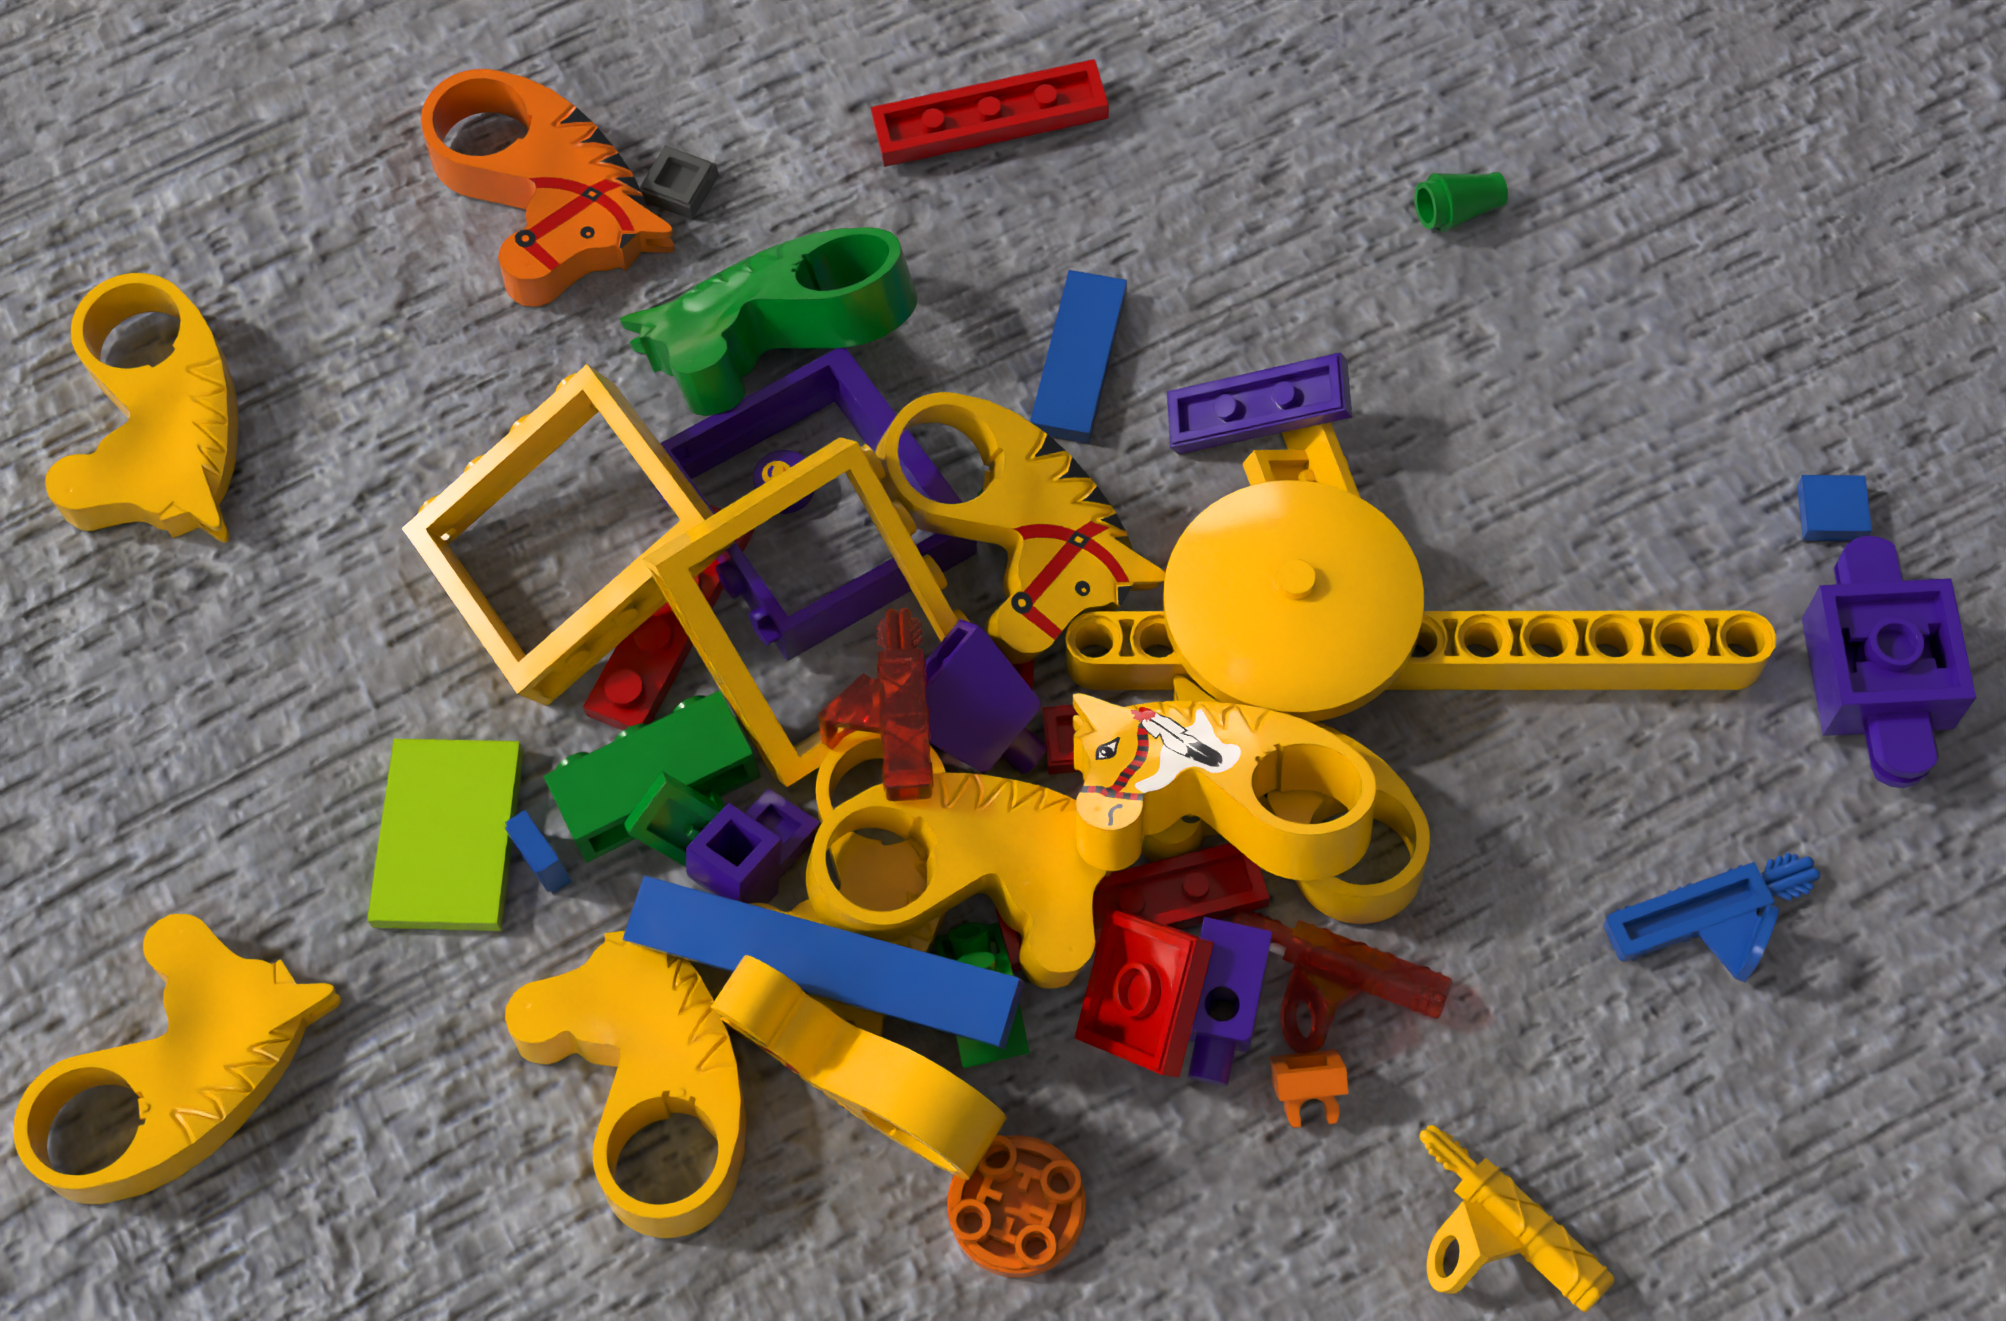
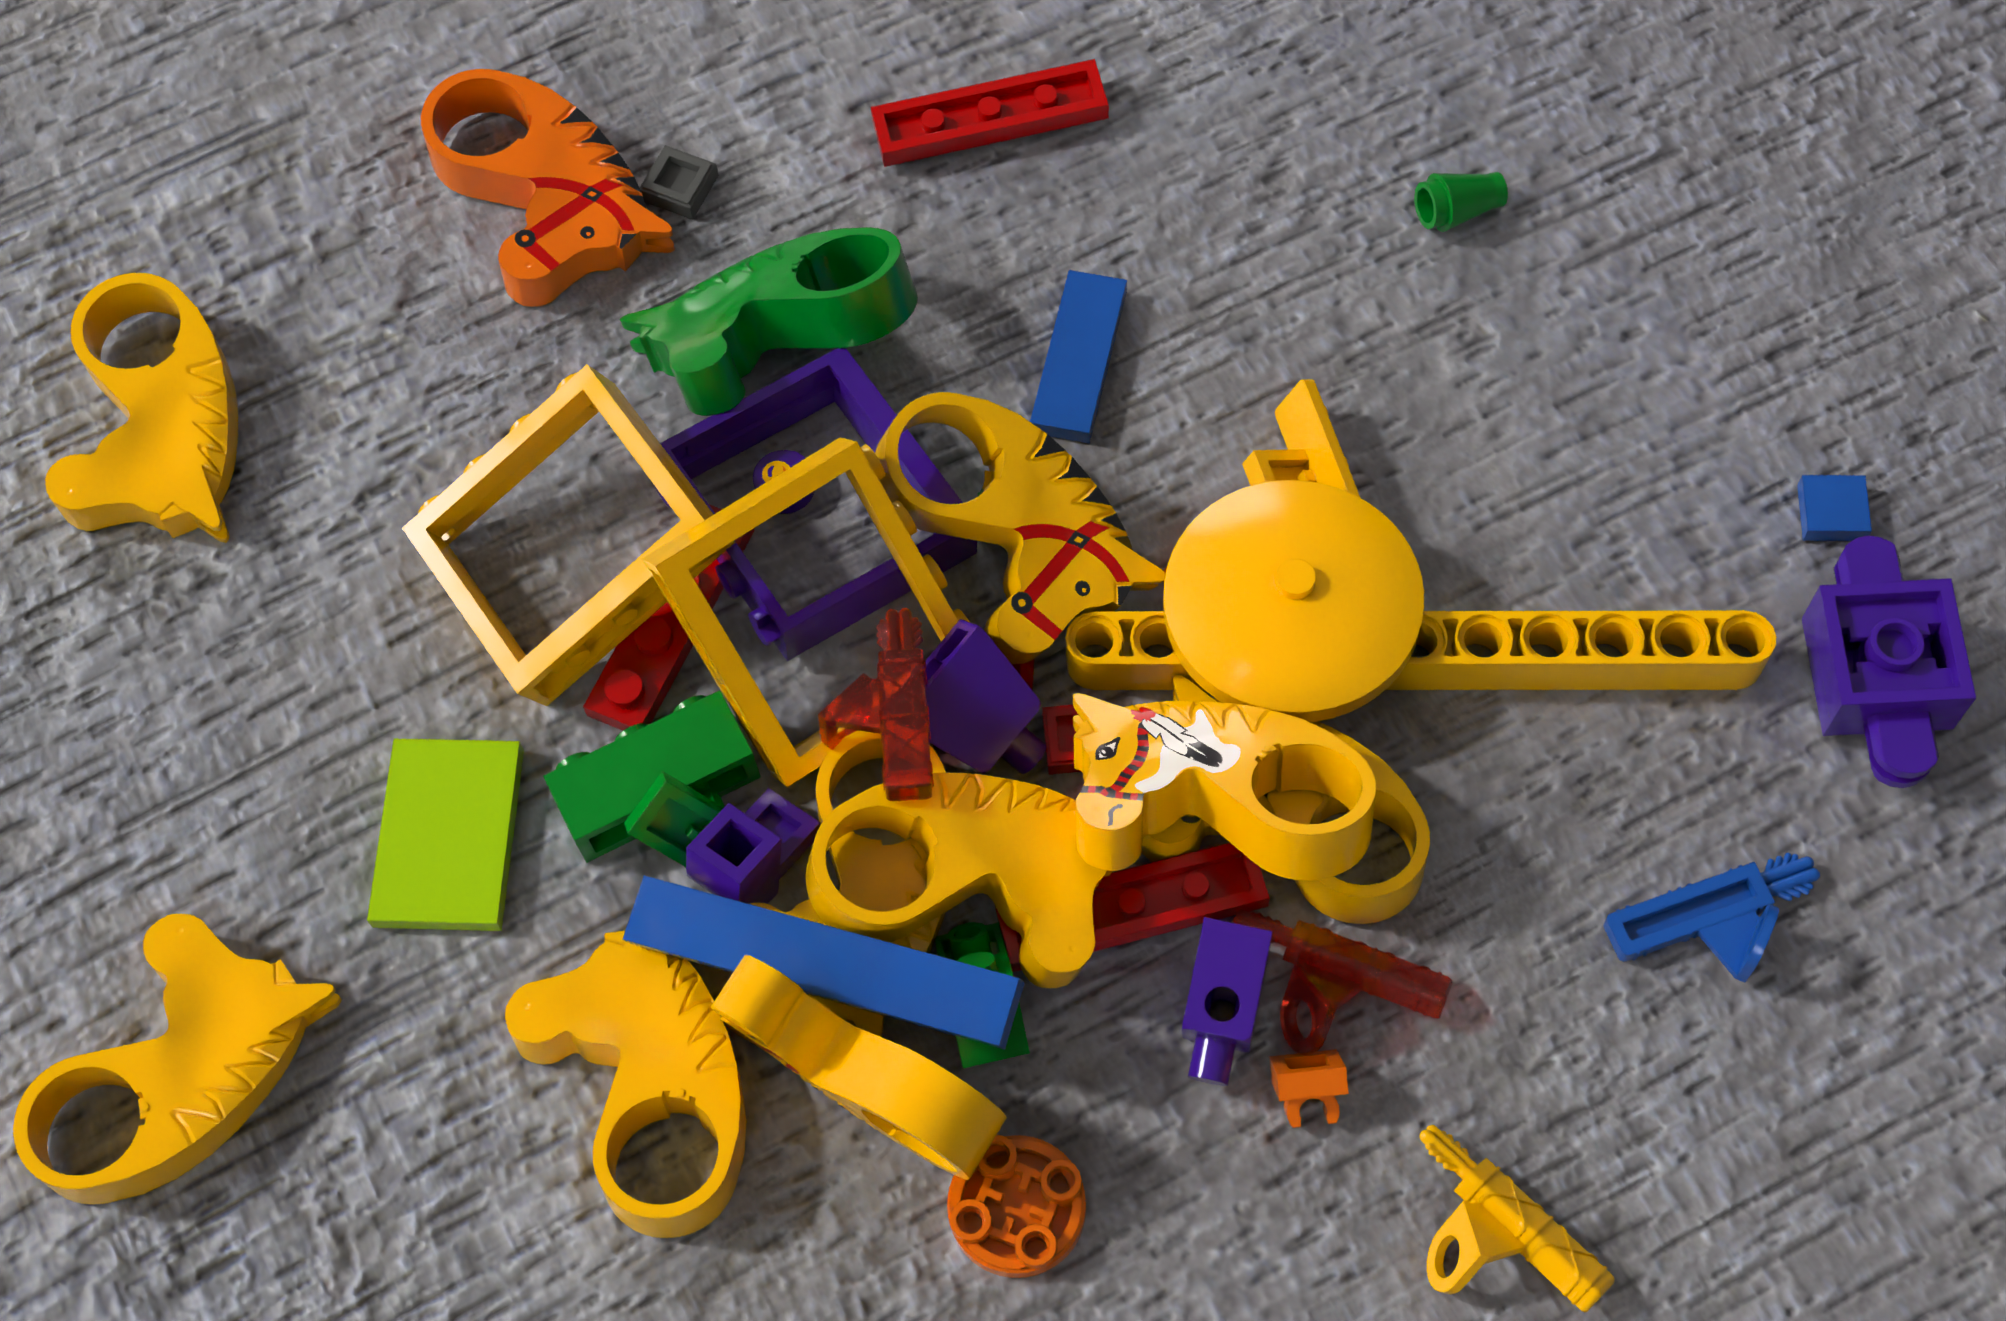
blue tile [505,810,572,894] -> none
red tile [1074,908,1214,1078] -> none
dark purple tile [1167,352,1352,455] -> none

